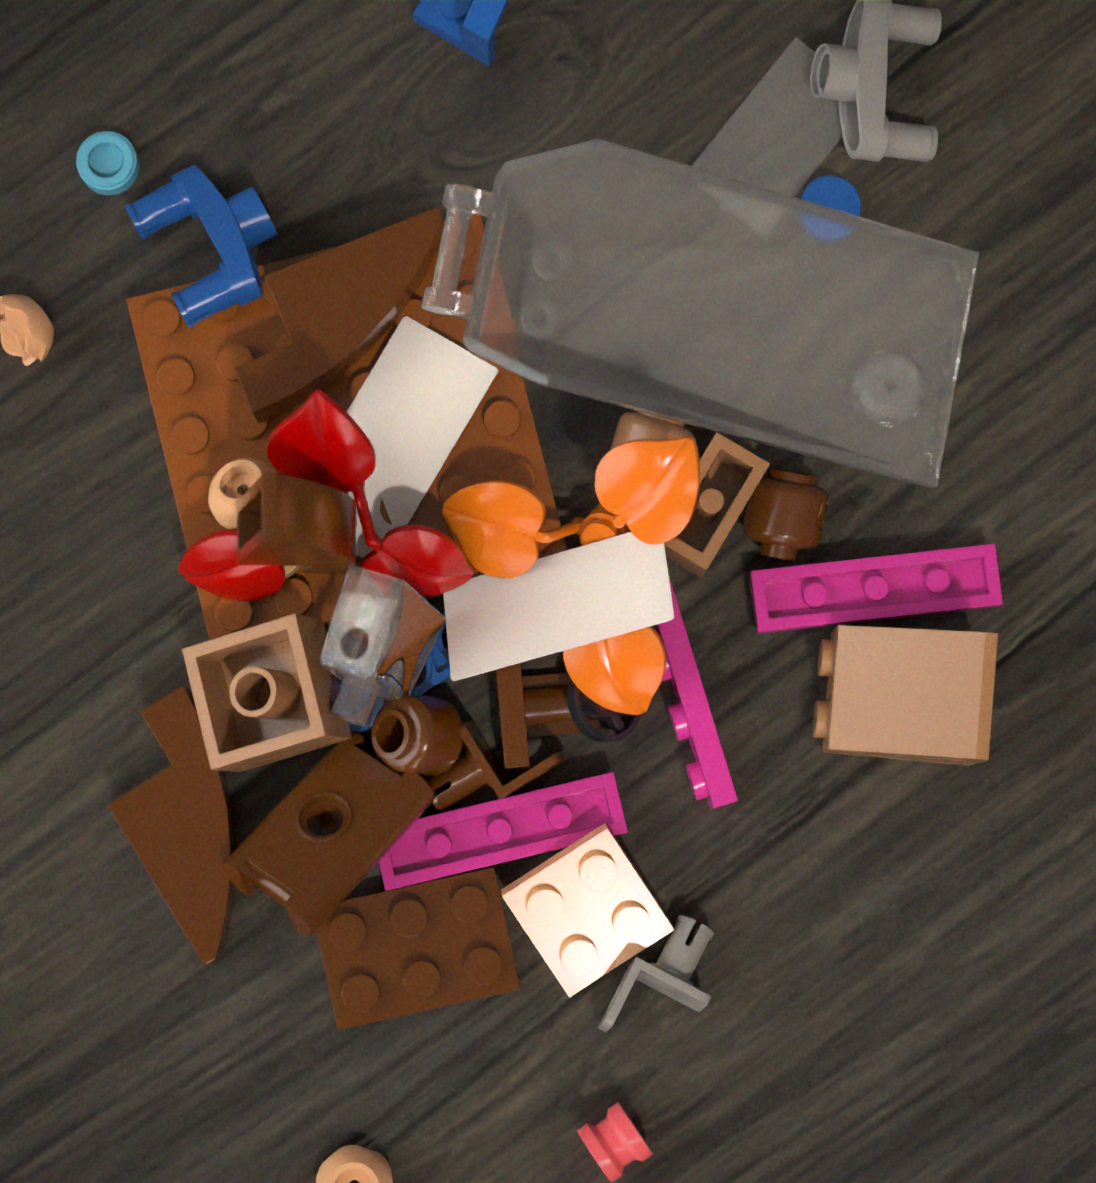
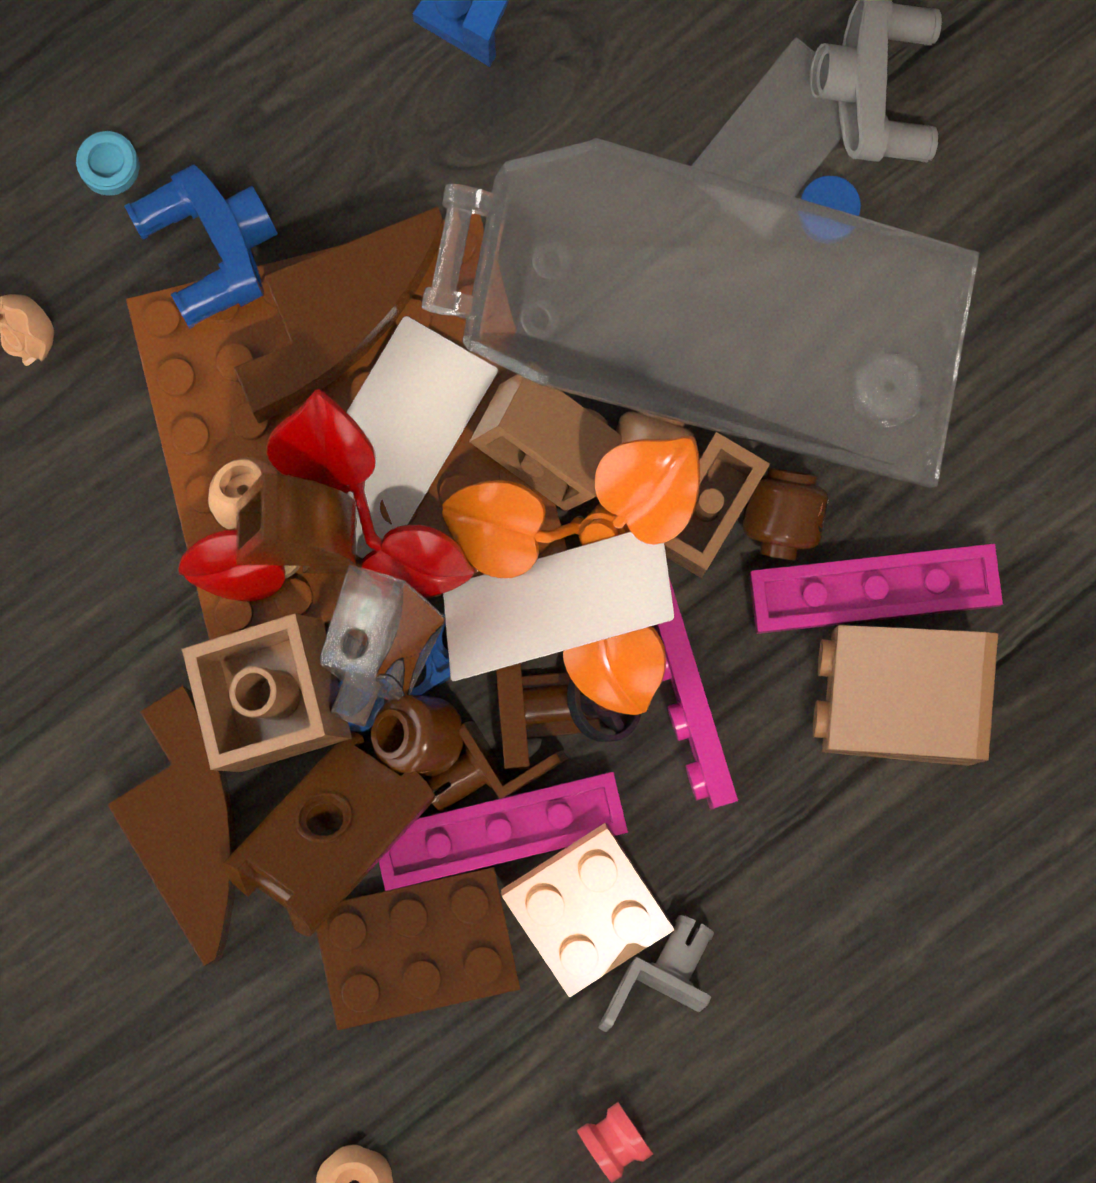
none -> medium nougat brick [469,367,622,511]

